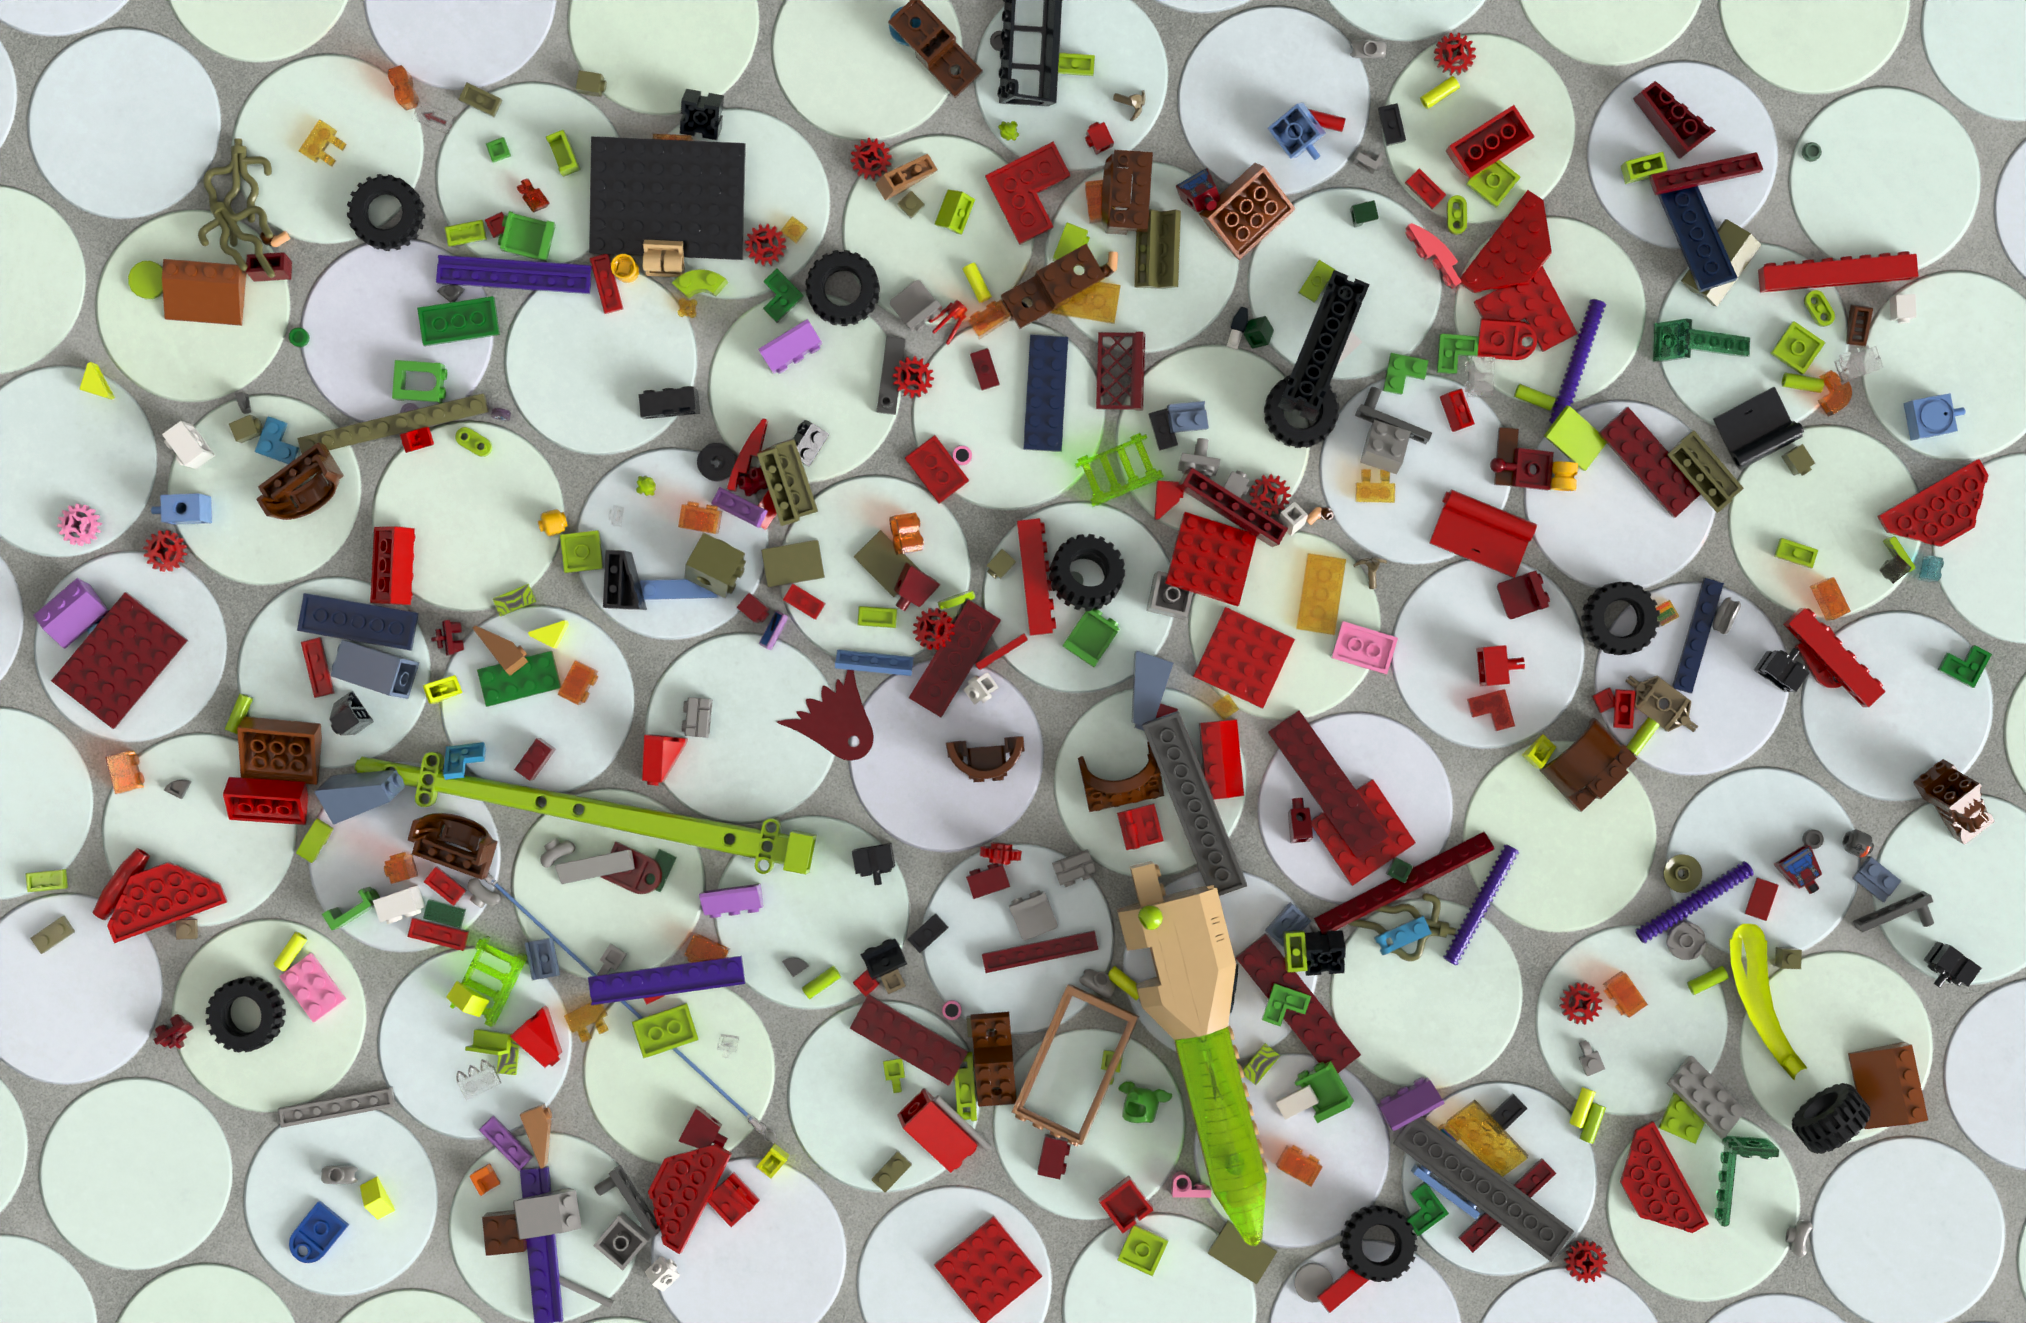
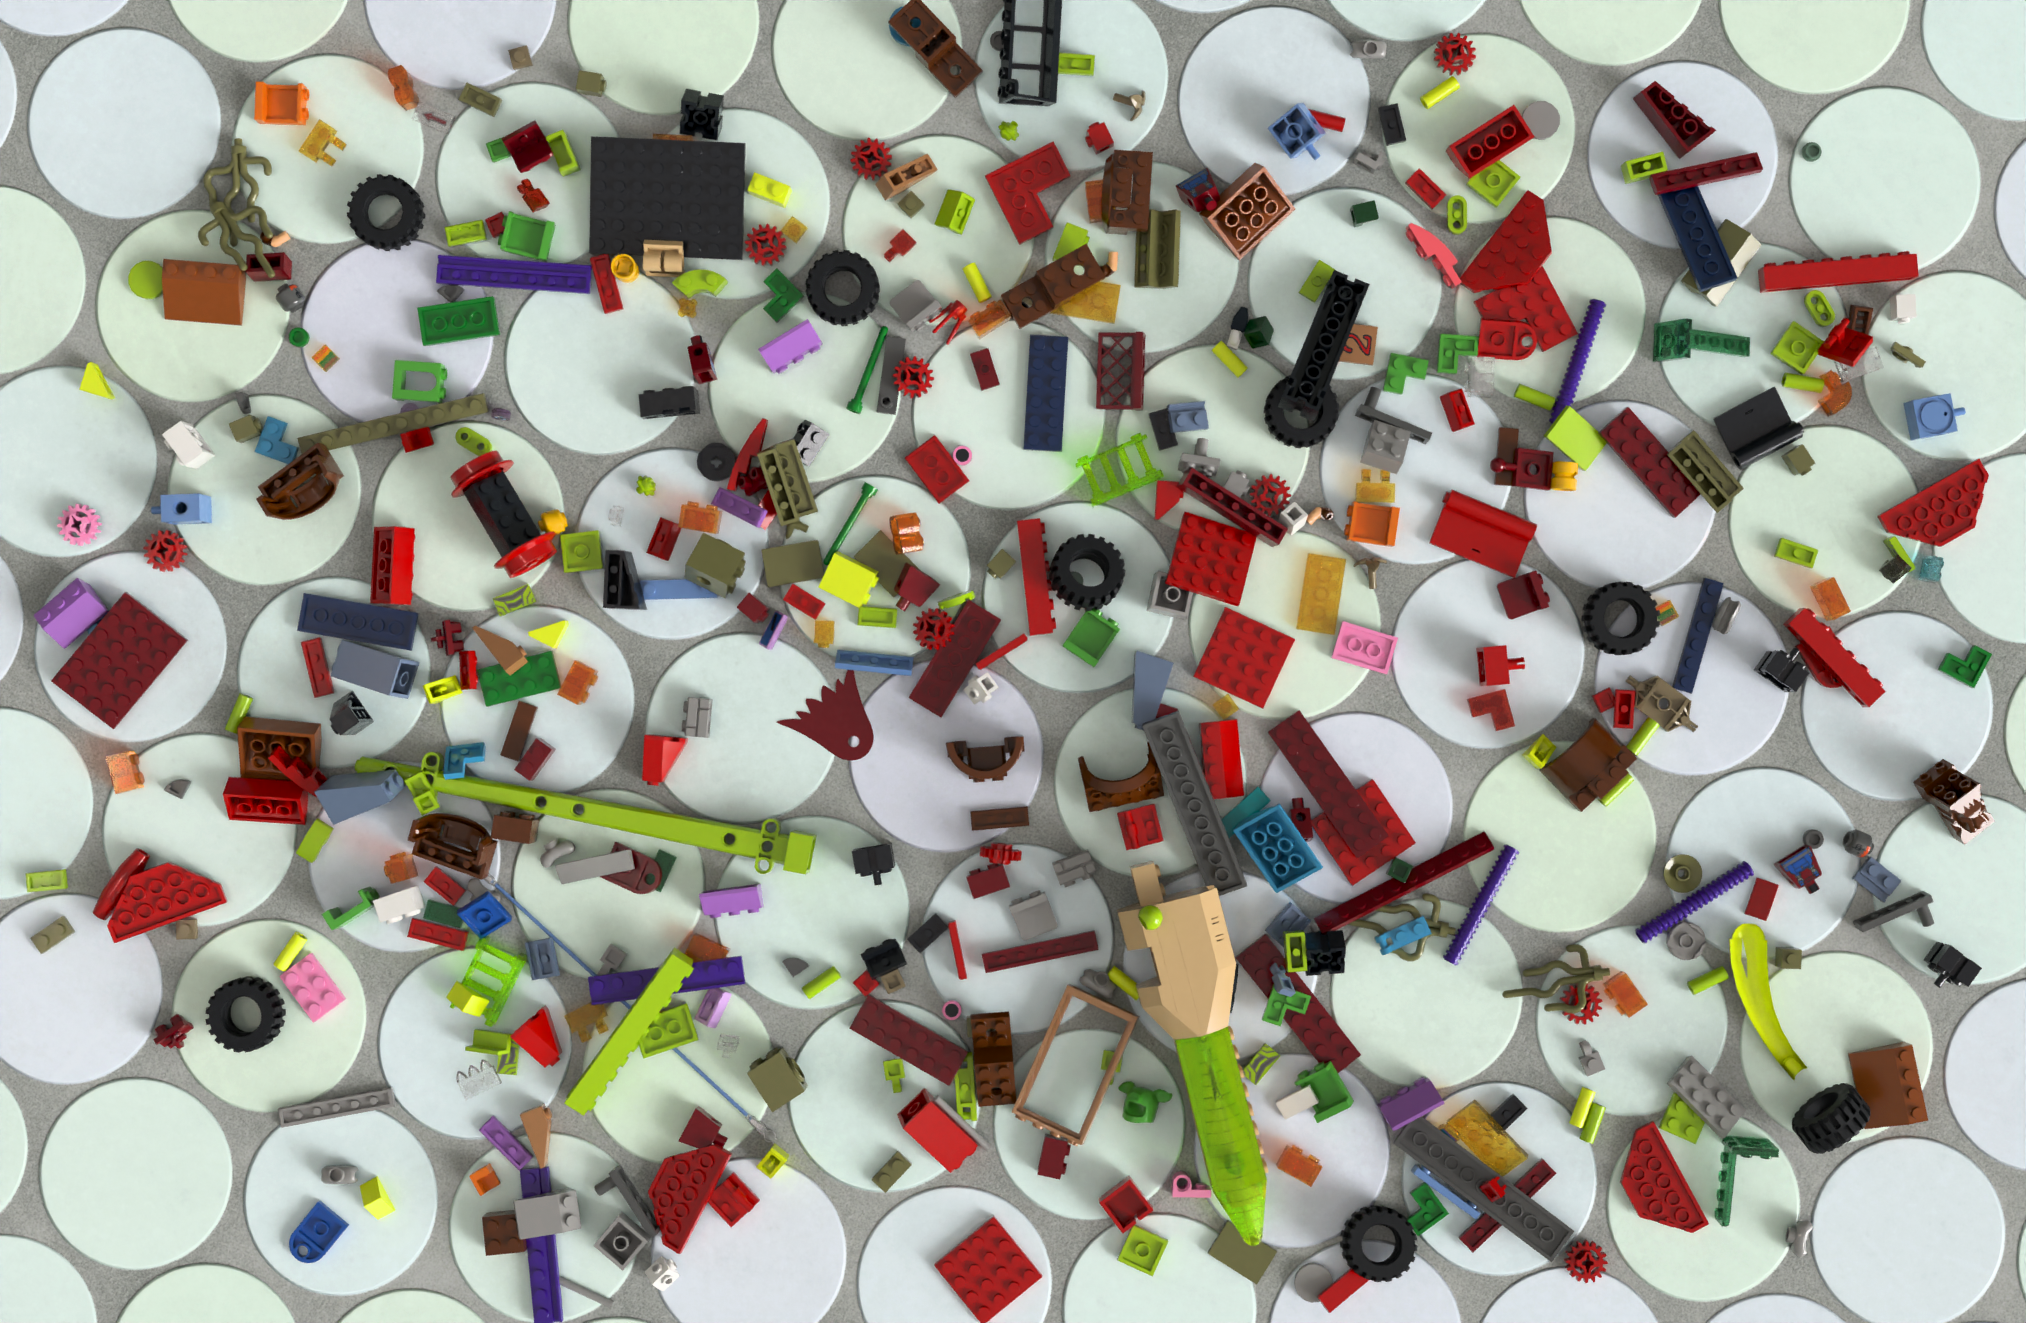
none -> orange panel [254,81,309,125]
none -> red slope [268,745,327,797]
none -> dark grey head [276,283,305,313]
none -> clear yellow tile [311,344,340,372]
none -> lime slope [404,770,440,816]
none -> brick [450,451,557,578]
none -> blue plate [457,891,512,939]
none -> red plate [459,651,478,690]
none -> reddish brown brick [491,811,540,844]
none -> reddish brown tile [500,701,538,761]
none -> dark red bracket [502,120,553,173]
none -> dark tan plate [508,45,533,70]
none -> lime brick [564,947,694,1116]
none -> red slope [646,517,682,561]
none -> dark red torso [687,335,718,384]
none -> lavender slope [694,988,732,1028]
none -> neon yellow brick [747,172,792,208]
none -> olive brick [747,1047,808,1112]
none -> olive animal [786,521,809,539]
none -> clear yellow bracket [814,621,835,648]
none -> neon yellow brick [818,551,879,608]
none -> green piece [823,482,878,565]
none -> green piece [846,326,888,414]
none -> clear red plate [884,229,917,262]
none -> red tile [948,920,967,980]
none -> reddish brown tile [970,806,1029,831]
none -> neon yellow piece [1211,341,1248,378]
none -> teal tile [1222,786,1271,838]
none -> dark azure slope [1233,804,1323,893]
none -> sand blue plate [1270,963,1296,997]
none -> medium nougat tile [1339,324,1378,366]
none -> orange panel [1344,501,1400,547]
none -> red tile [1479,1176,1507,1202]
none -> olive plant [1502,944,1610,1013]
none -> light grey tile [1522,101,1560,140]
none -> lime piece [1598,773,1634,807]
none -> red plate [1818,318,1873,367]
none -> olive plate [1890,342,1926,368]

